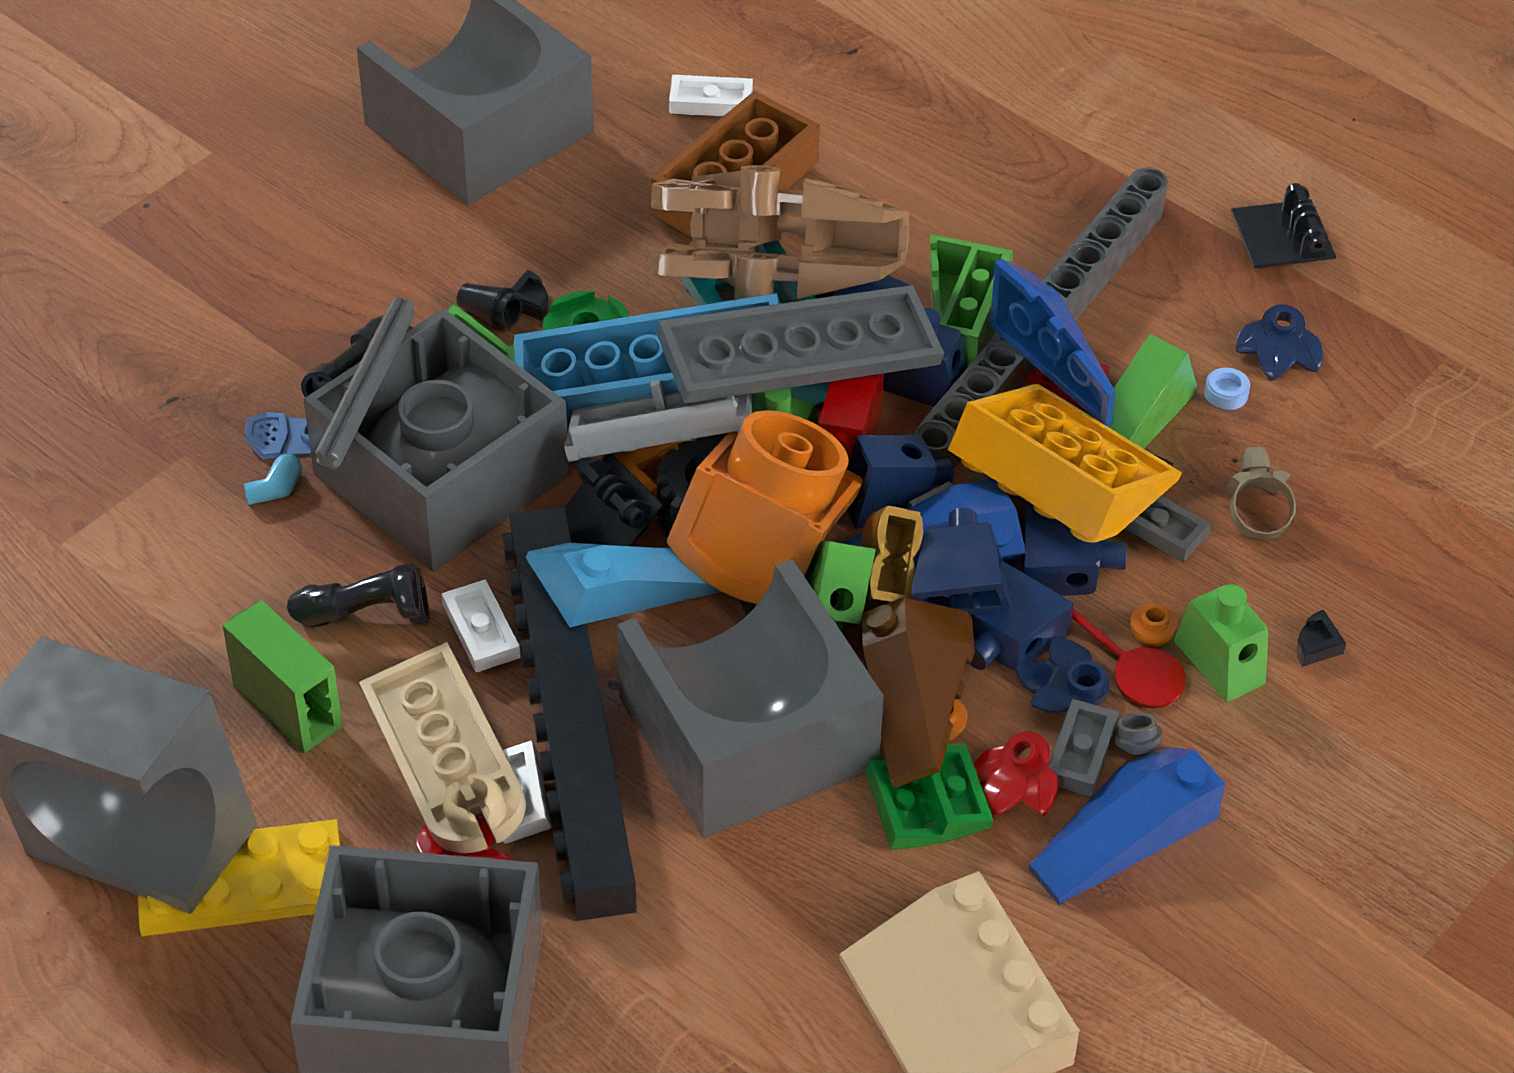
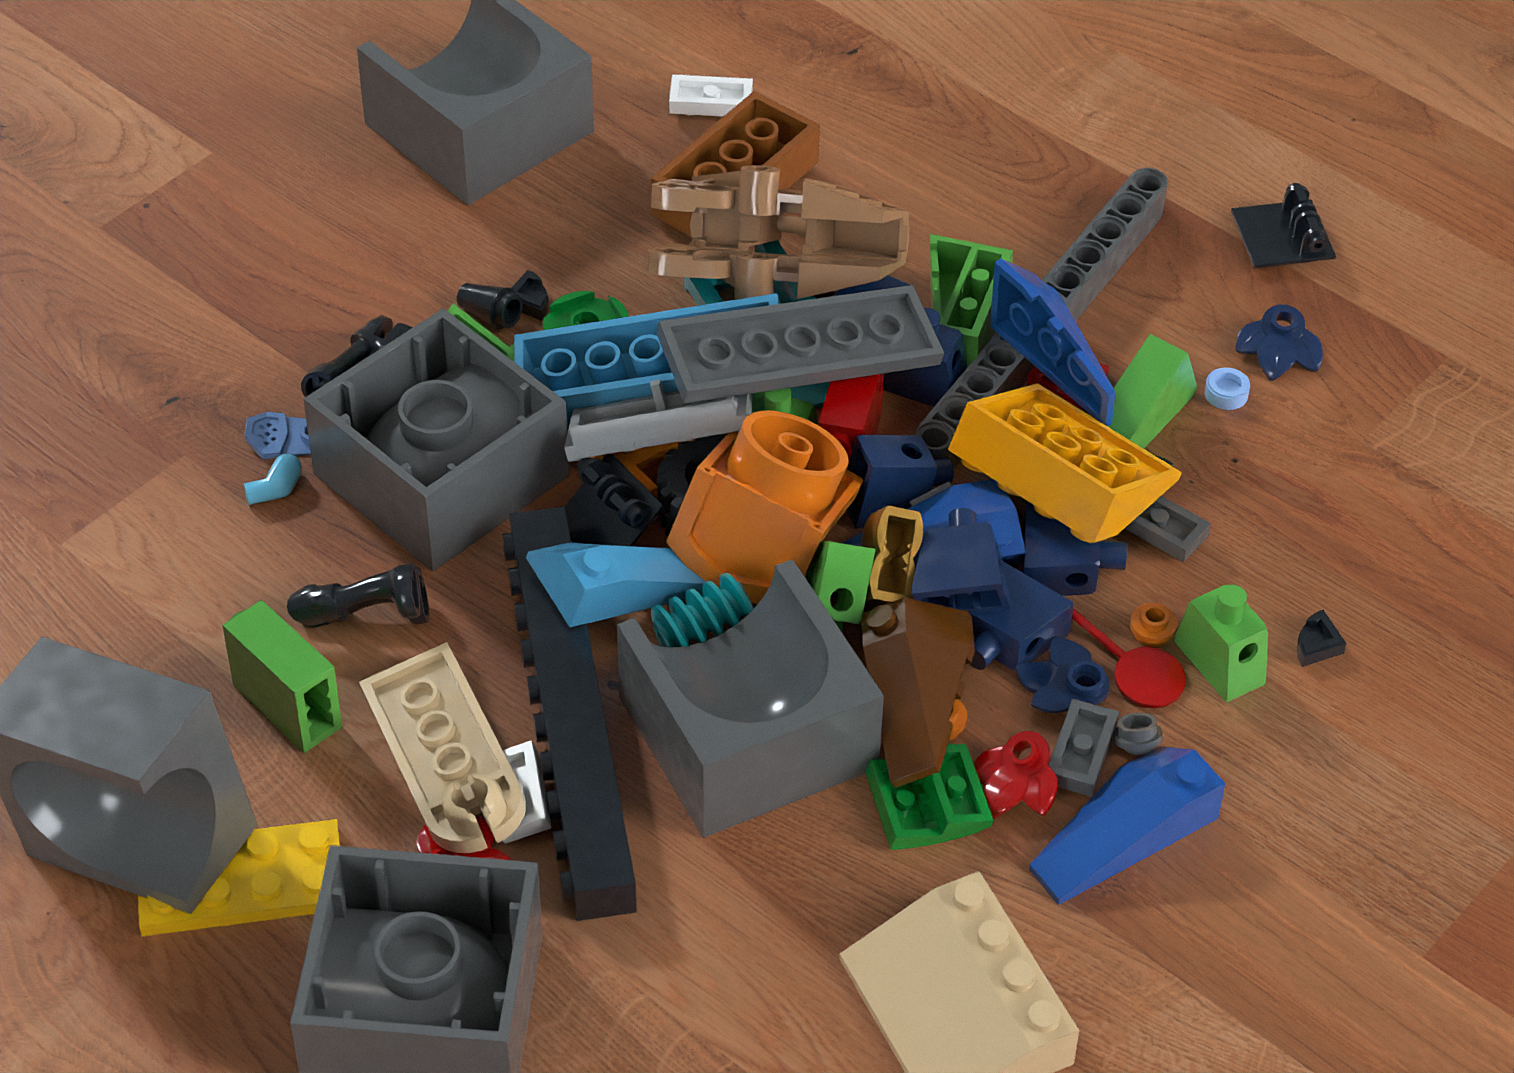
dark grey axle [315,296,415,470] -> none
white plate [441,579,520,673] -> none
dark tan piece [1224,447,1296,541] -> none
none -> teal piece [651,573,754,647]

